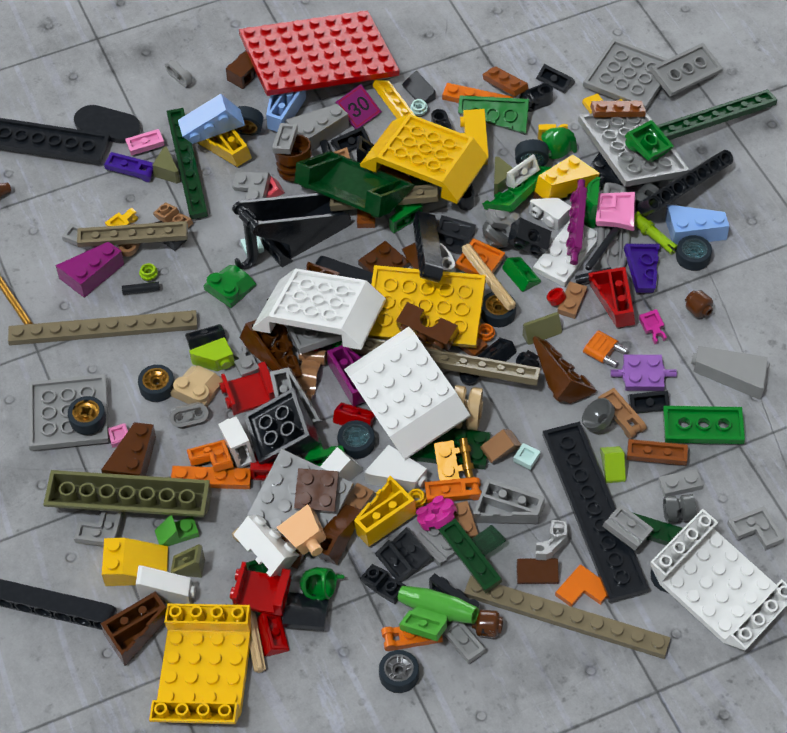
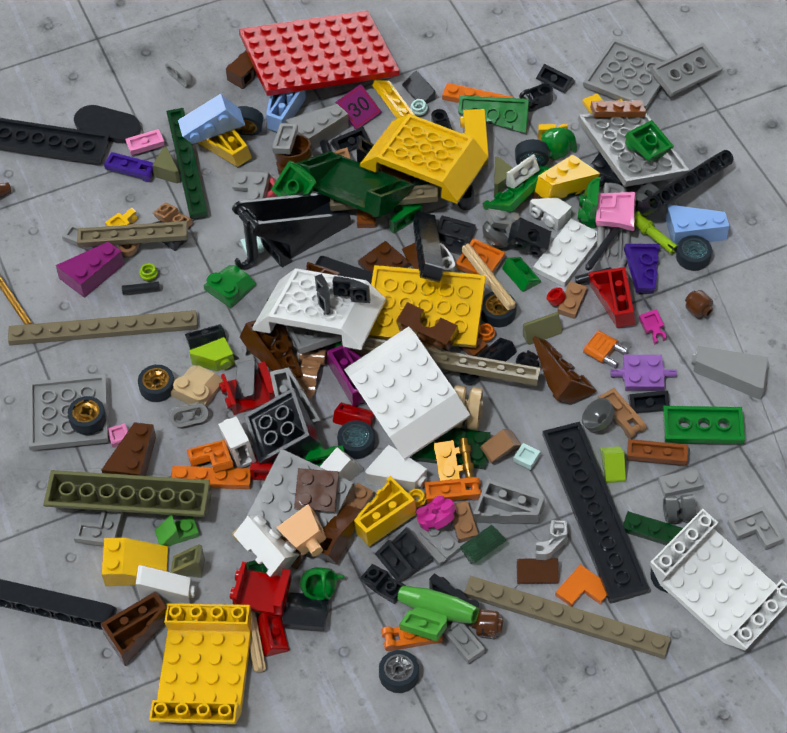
dark green plate [438,519,502,594] -> none
dark orange plate [482,66,529,97] -> none
magenta plate [566,179,587,265] -> none
light grey plate [603,505,653,551] -> none
dark green plate [657,89,777,140] -> none
none -> slope [236,360,257,400]
none -> green slope [271,161,317,197]
none -> black slope [315,274,331,314]
none -> black slope [332,276,371,303]

